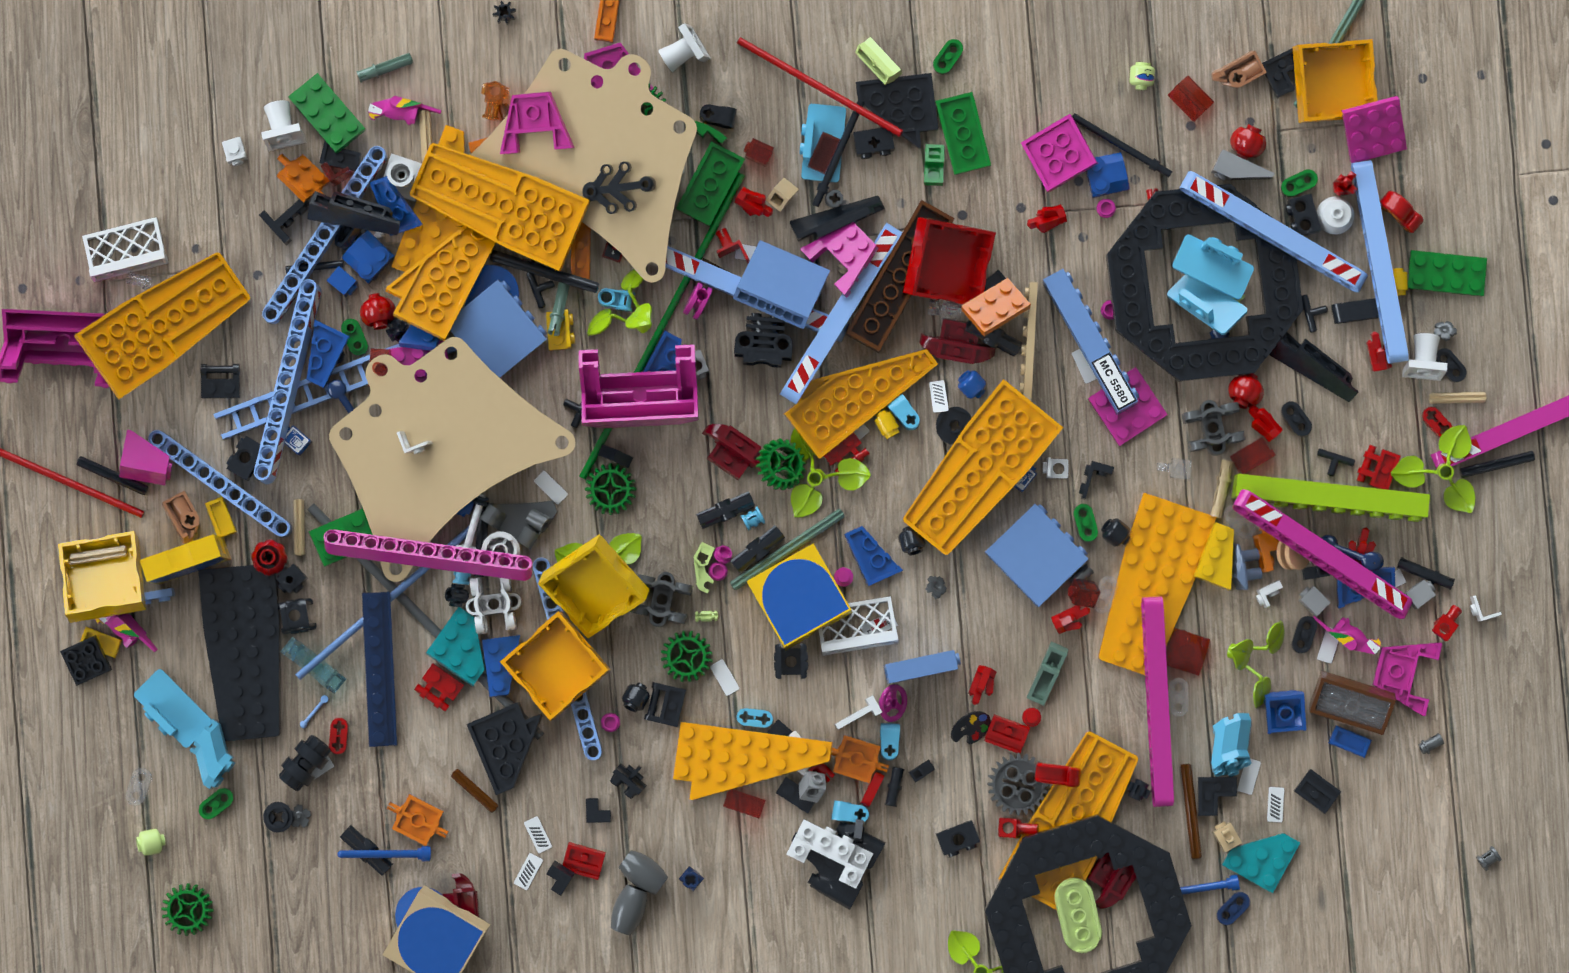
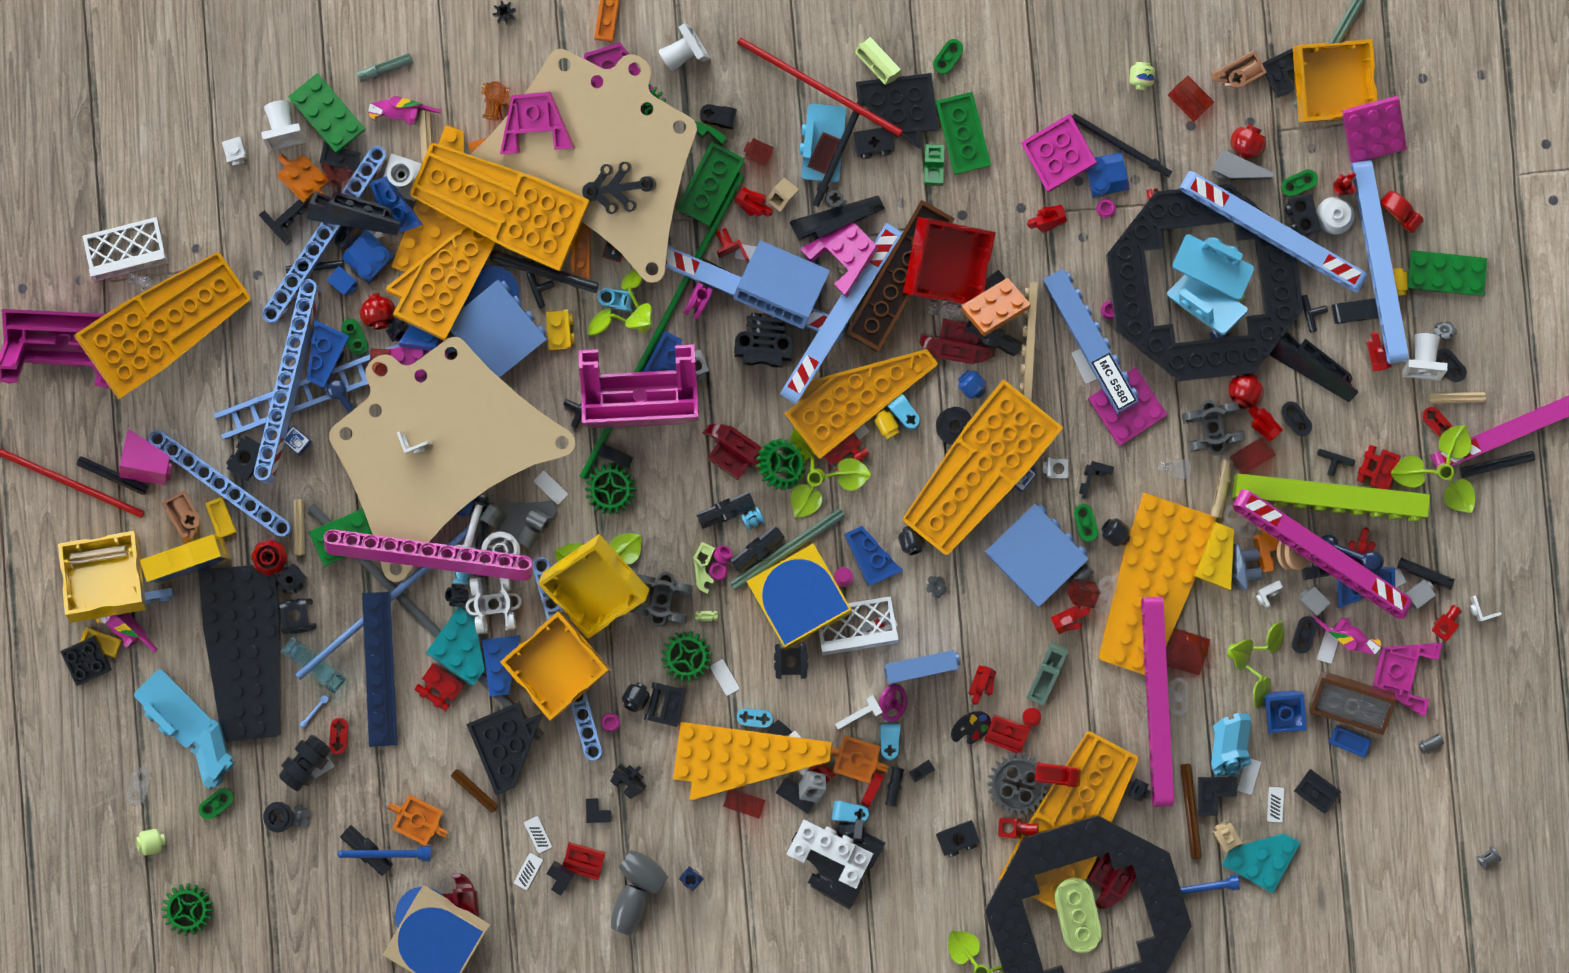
black plate [200,364,240,399] -> none
sand green axle [548,282,570,336] -> none
white sticker [929,380,949,413] -> none
dark blue plate [1216,892,1250,925] -> none

